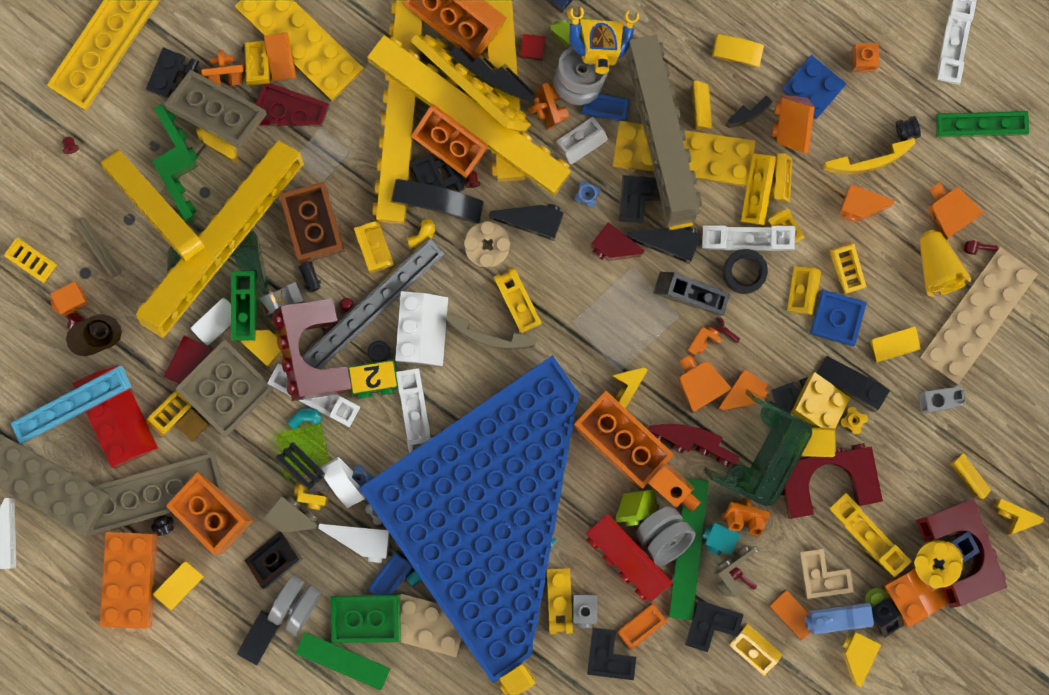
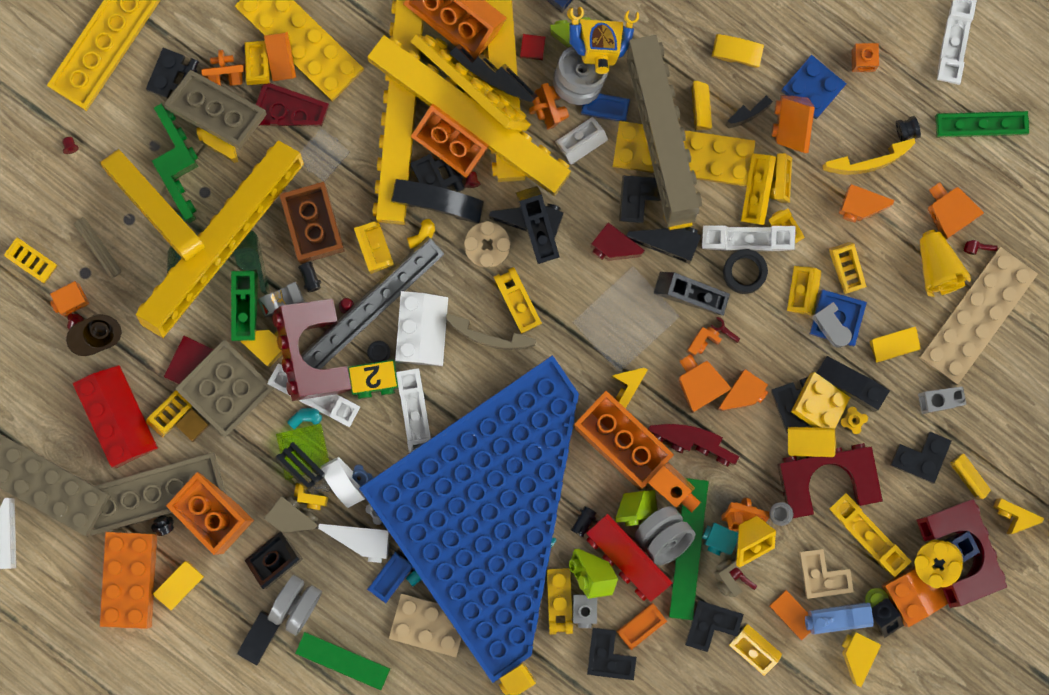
medium azure tile [11,366,132,444] -> none
white slope [190,297,231,346] -> none
green tile [331,595,401,643] -> none
medium blue plate [575,181,601,207] -> none
clear green windscreen [703,389,812,506] -> none
none -> black slope [515,186,560,264]
none -> lime slope [569,548,618,599]
none -> black pin [571,506,597,537]
none -> yellow slope [736,516,776,568]
none -> light grey plate [769,502,793,526]
none -> light grey leg [812,302,852,348]
none -> black plate [890,432,952,484]

